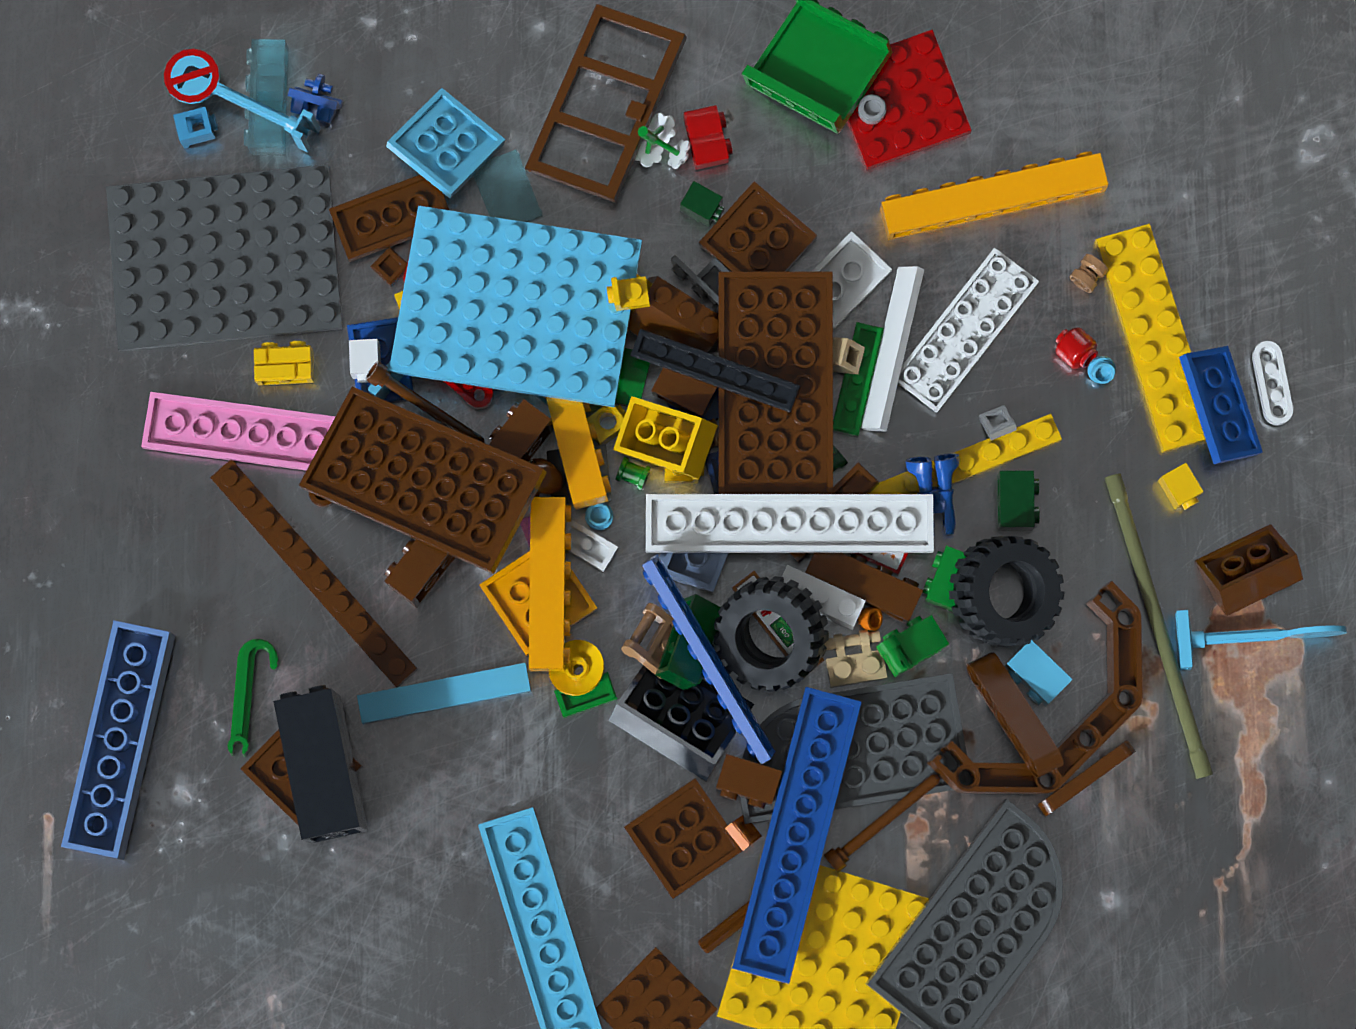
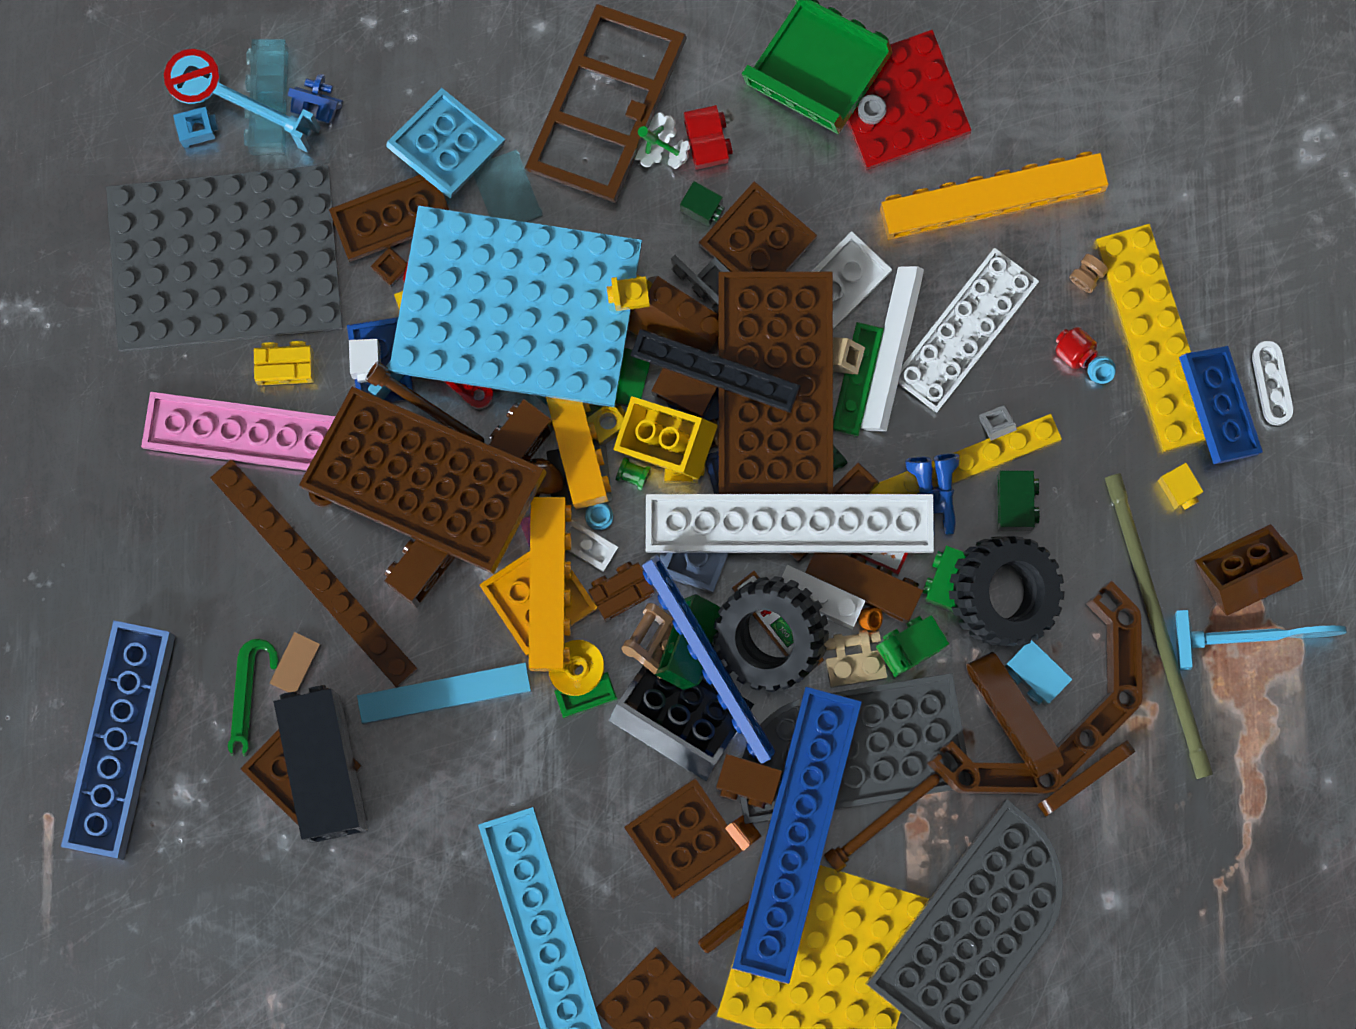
none -> medium nougat tile [269,632,321,694]
none -> reddish brown brick [588,561,655,622]

